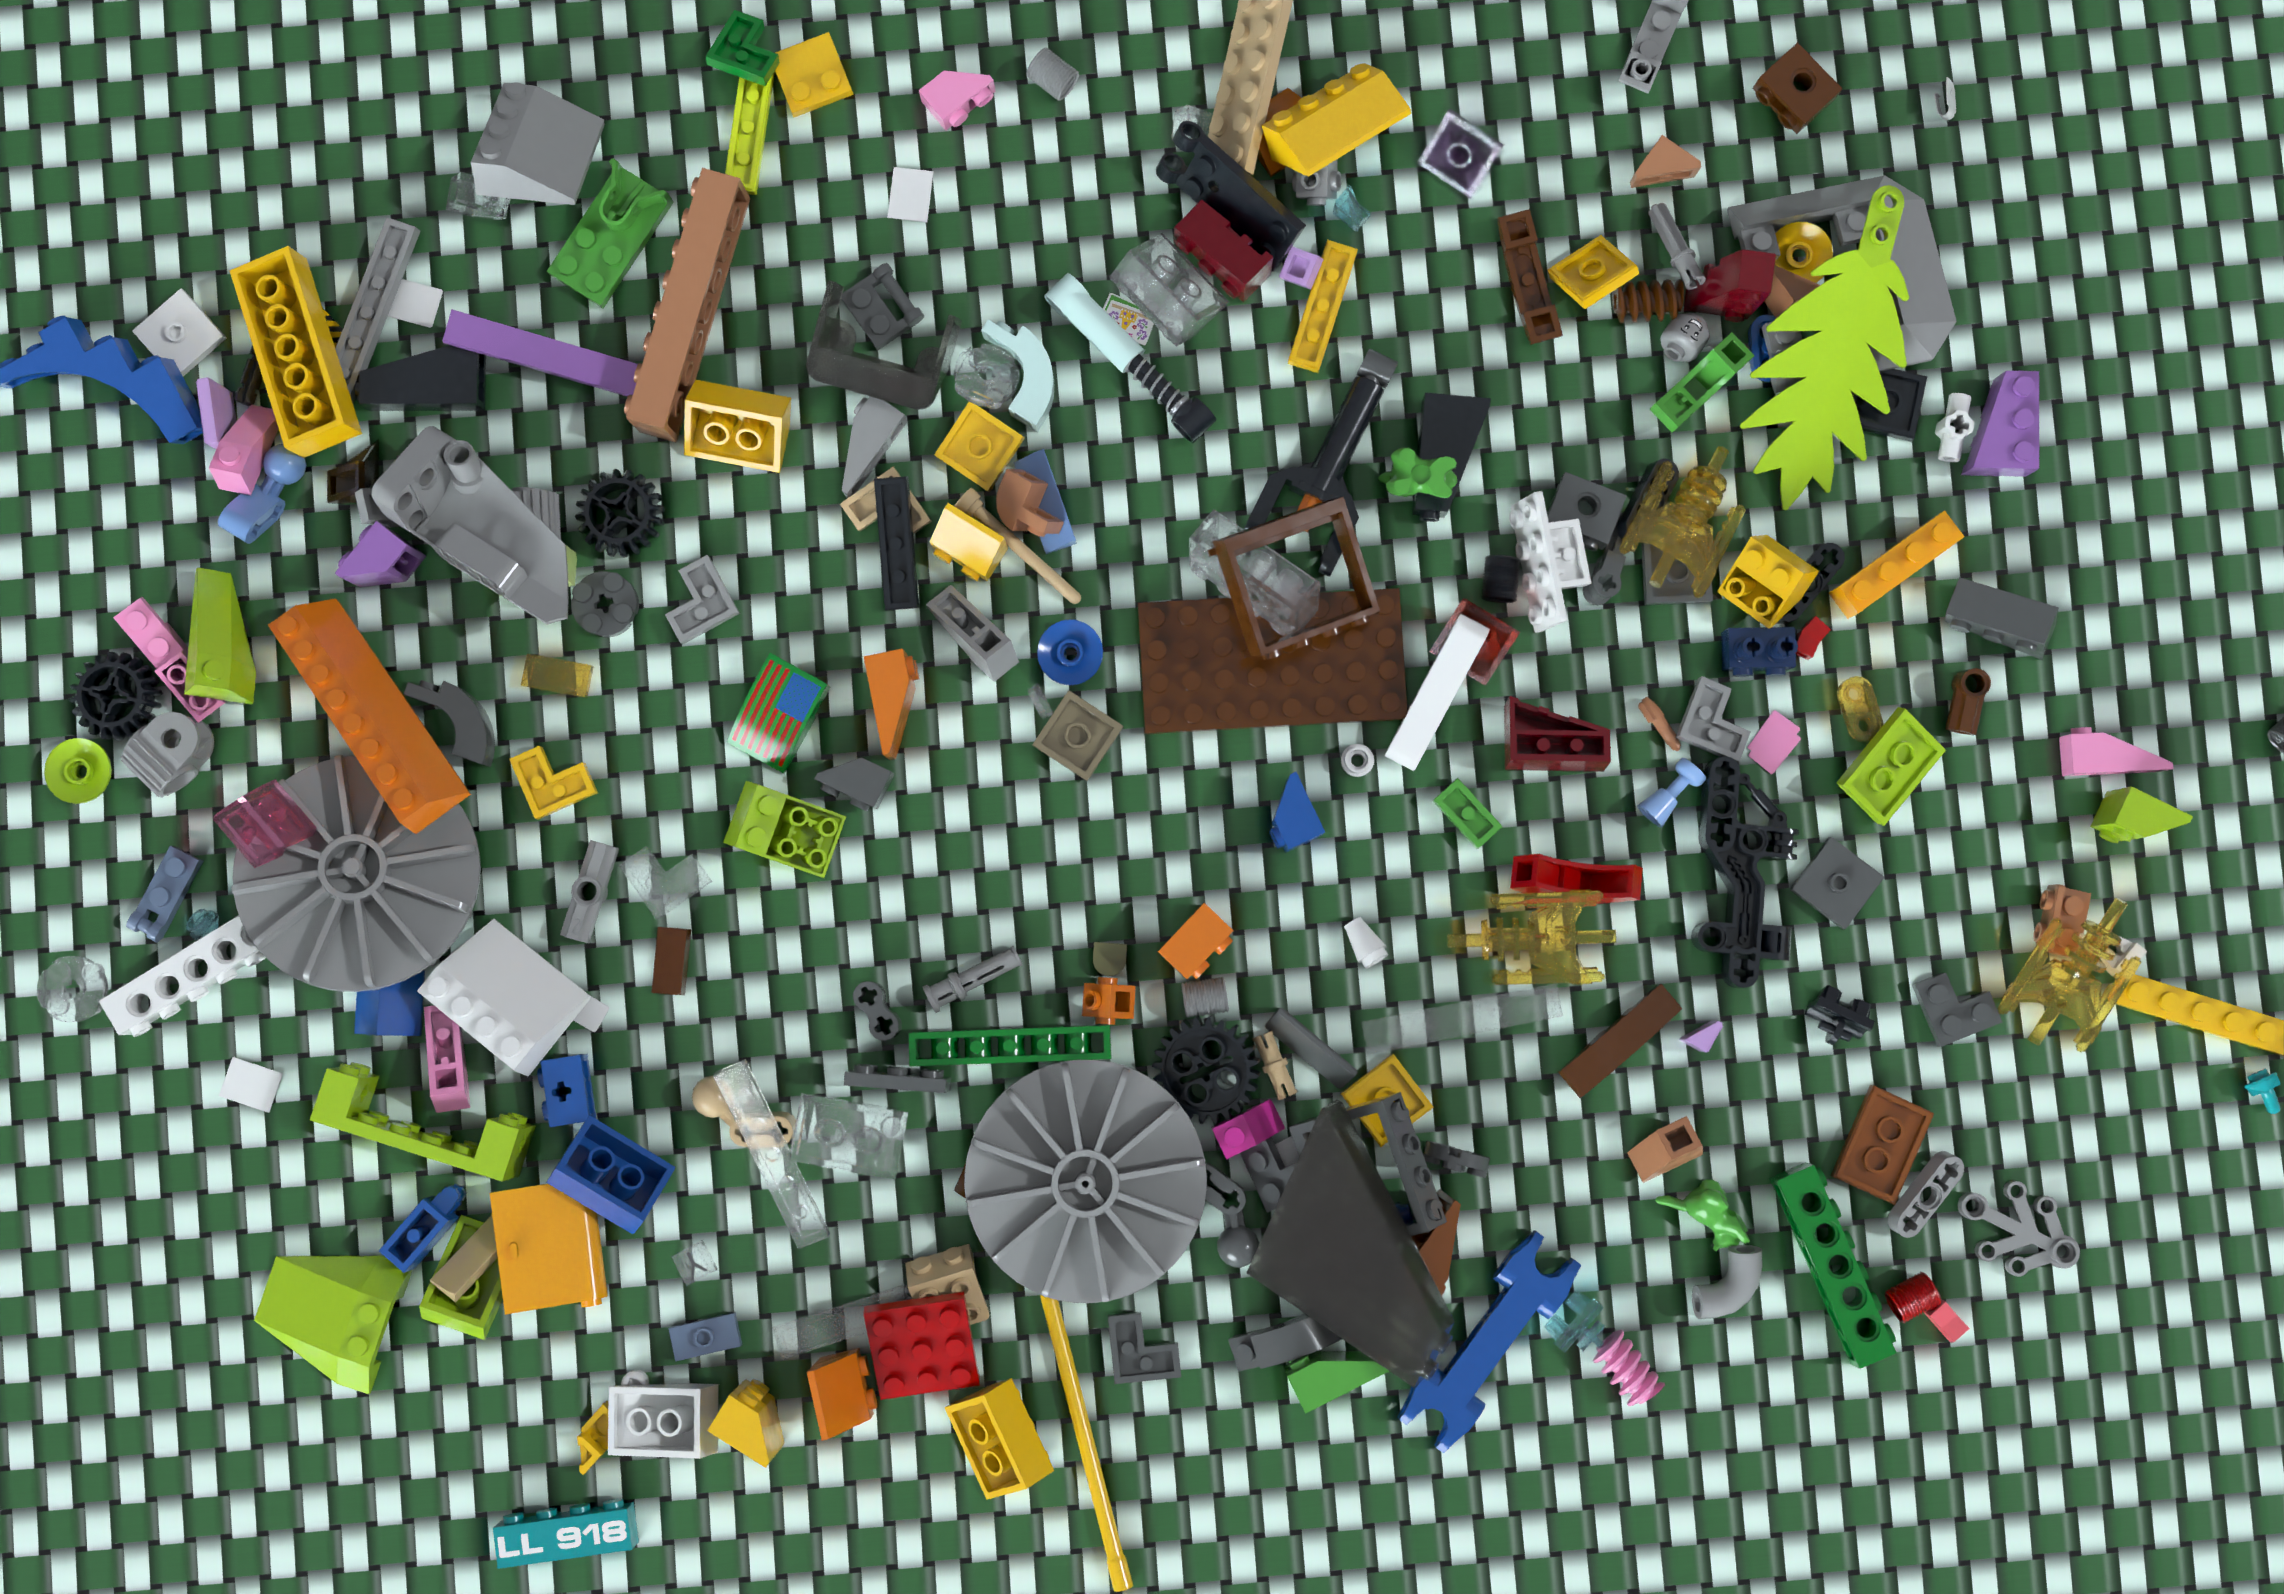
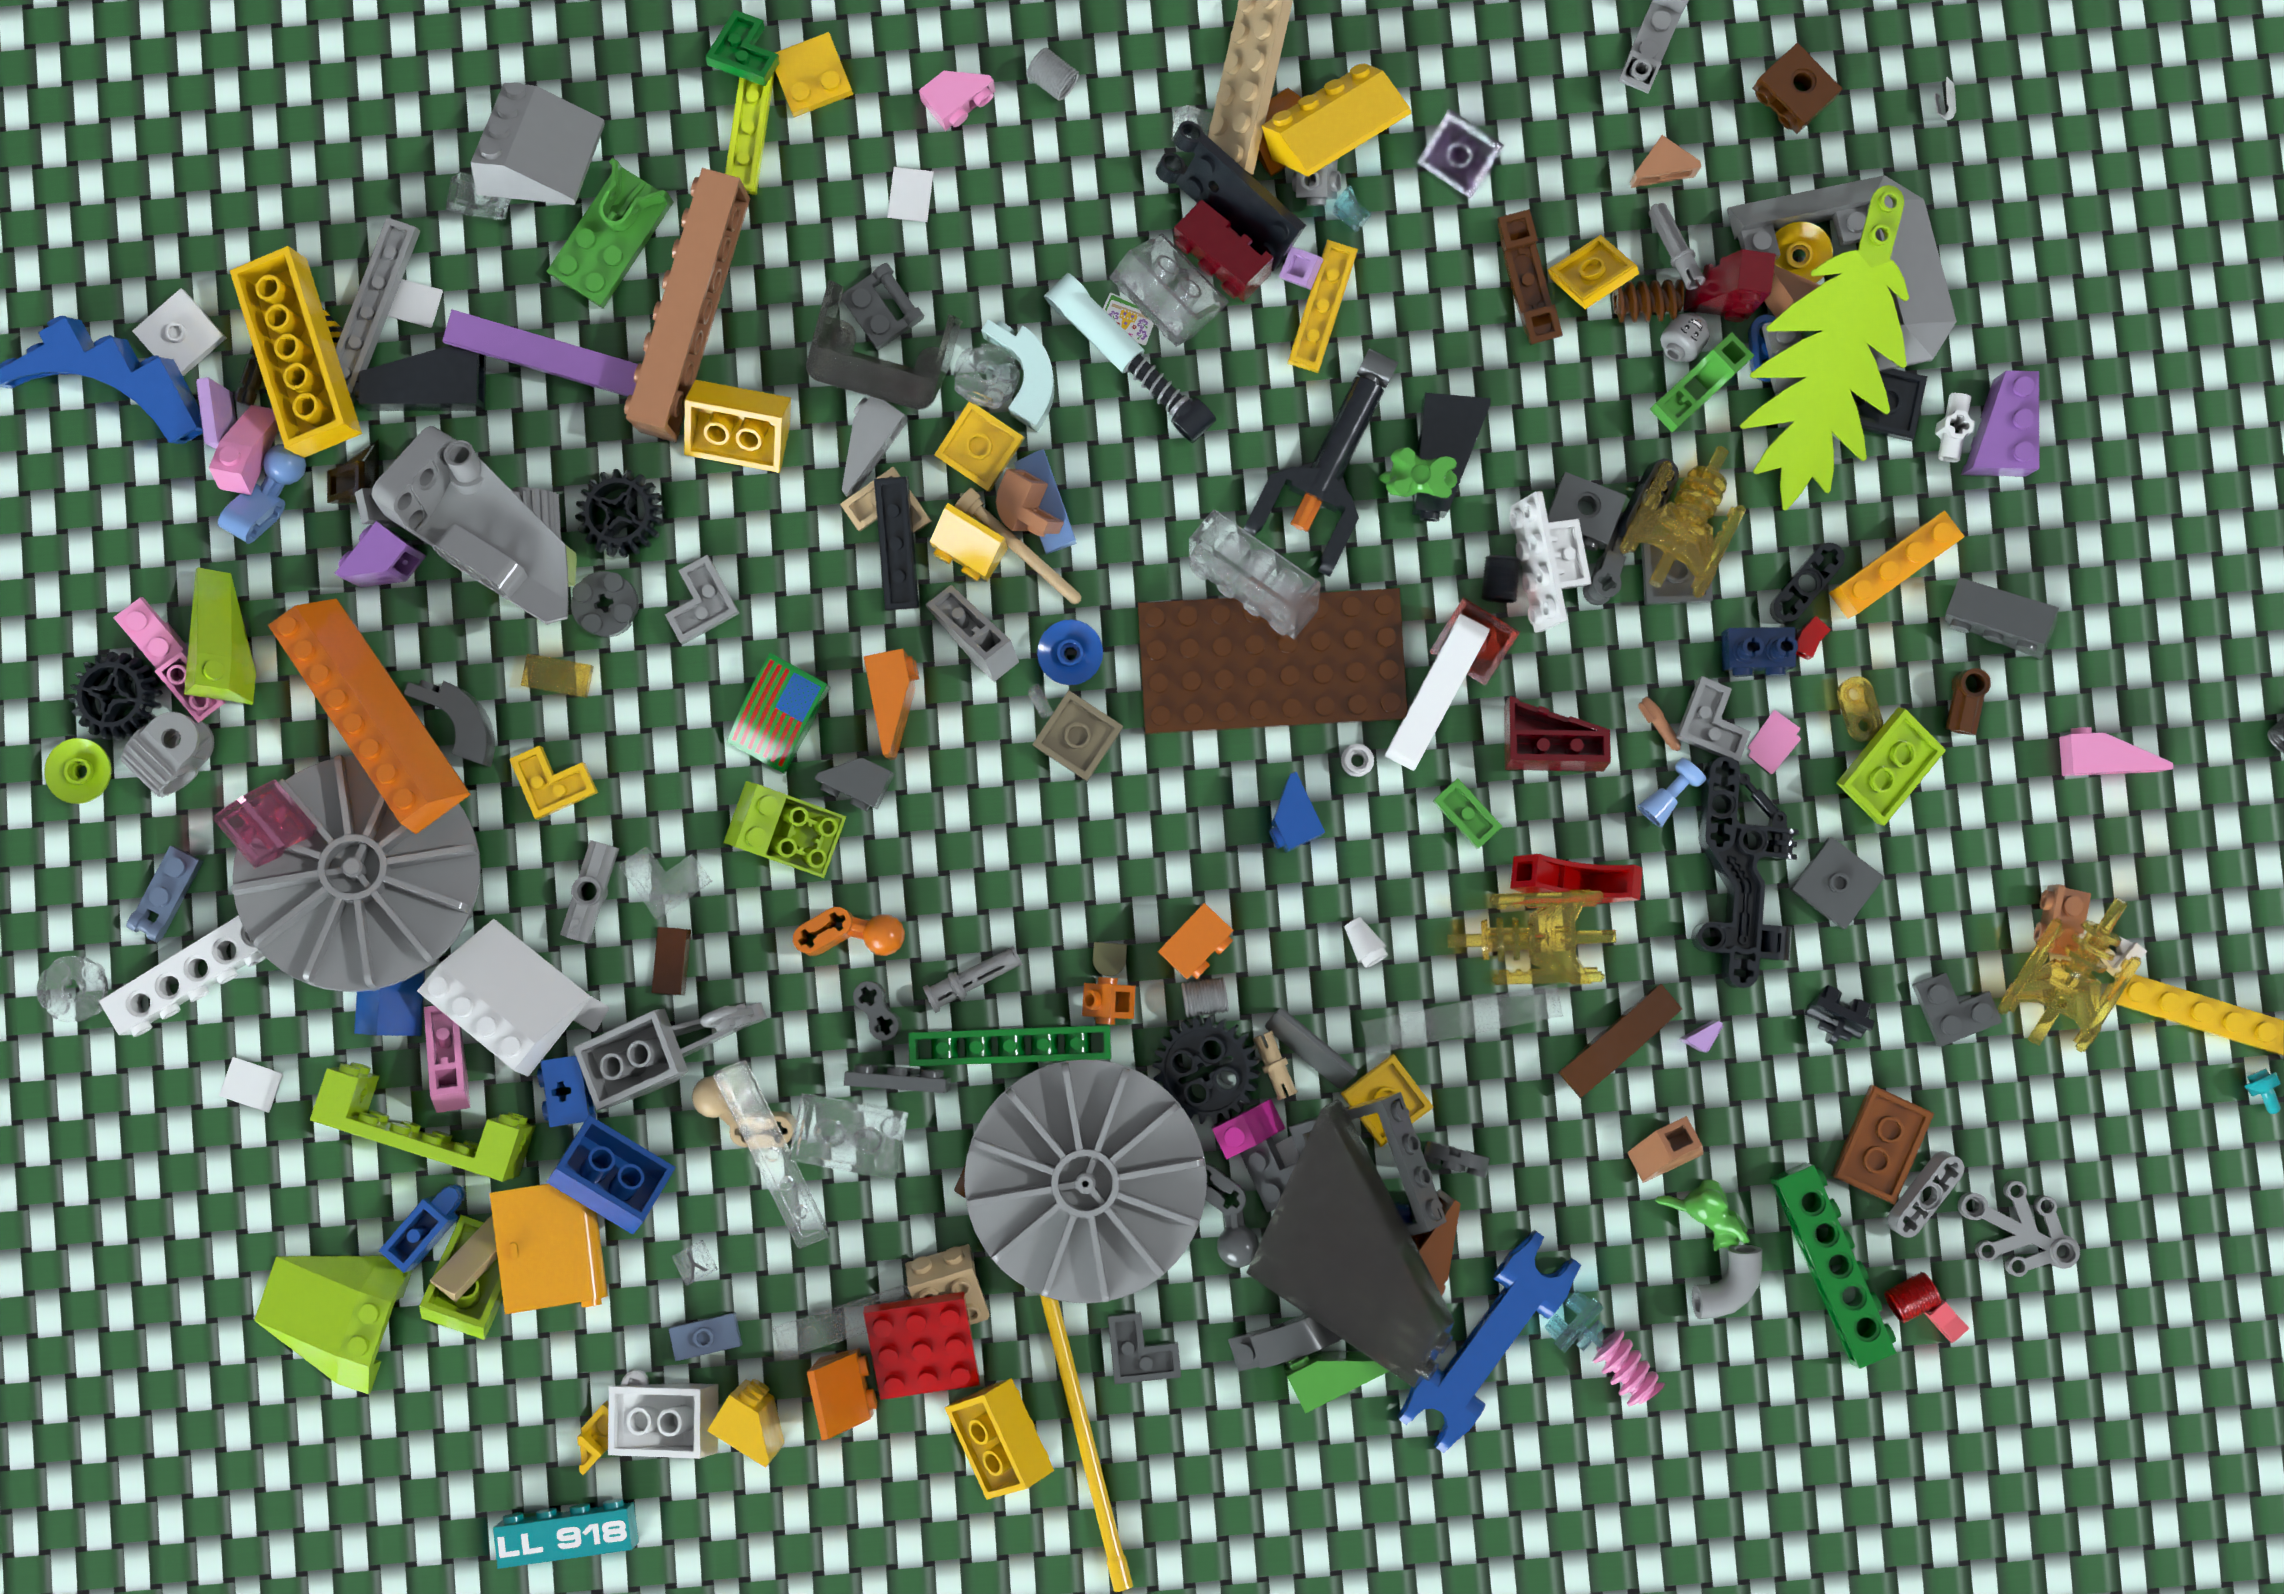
clear light blue plate [186,909,219,941] -> none
reddish brown window [1207,497,1380,660] -> none
yellow slope [1717,535,1819,629] -> none
lime slope [2090,786,2193,843] -> none
none -> light grey slope [573,1002,767,1110]
none -> orange beam [793,907,905,956]

